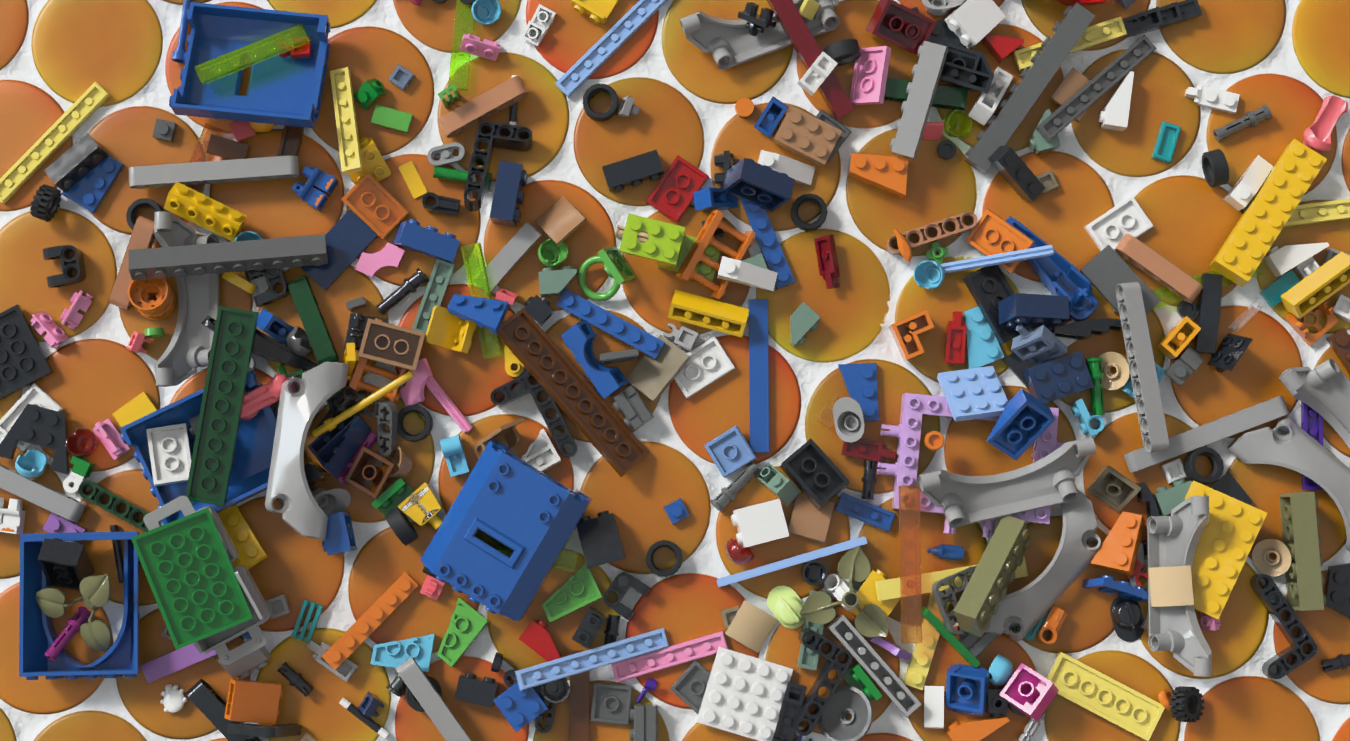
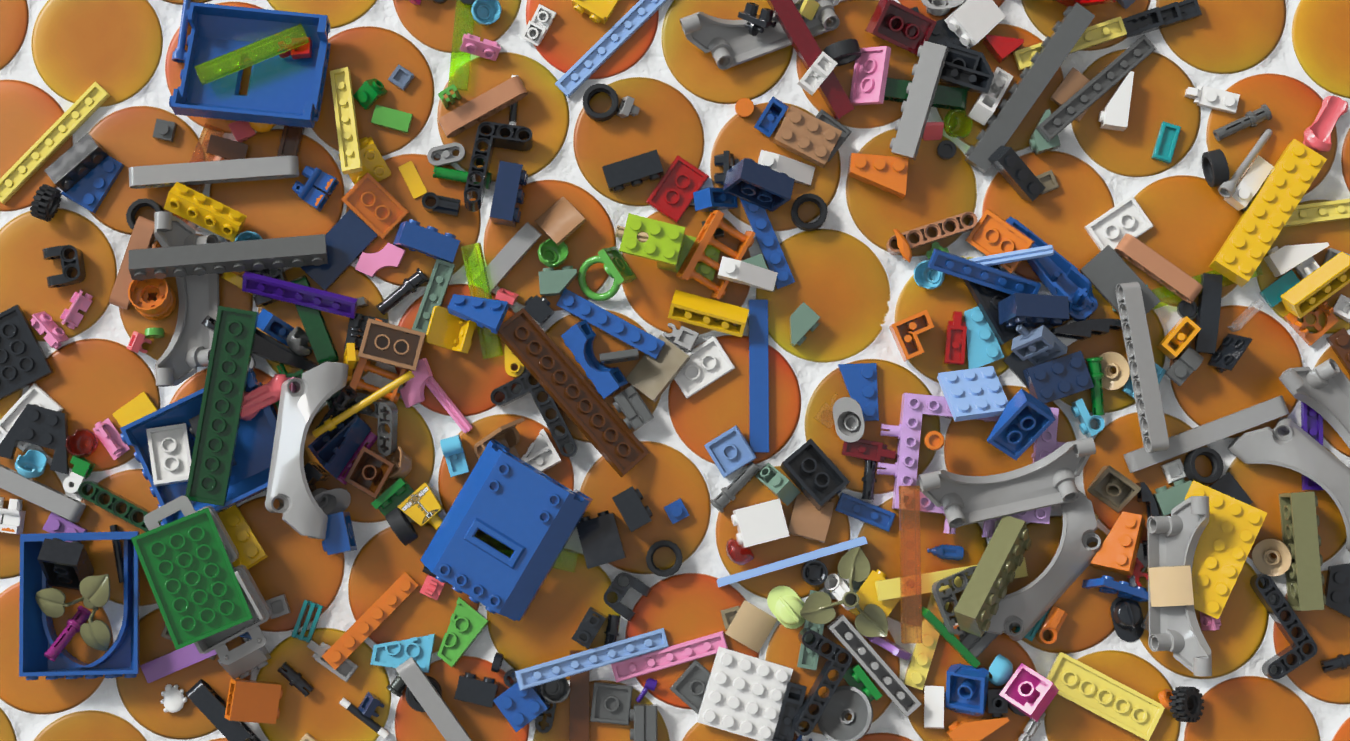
black beam [227,722,302,738] -> none
black tyre [397,405,433,442] -> none
red slope [519,619,562,661] -> none
bright green wing [542,563,603,623] -> none
dark red hinge [814,235,840,289] -> none
none -> dark purple plate [242,271,358,319]
none -> black brick [612,486,653,532]
none -> blue plate [928,248,1041,295]
none -> light grey piece [1218,129,1273,198]

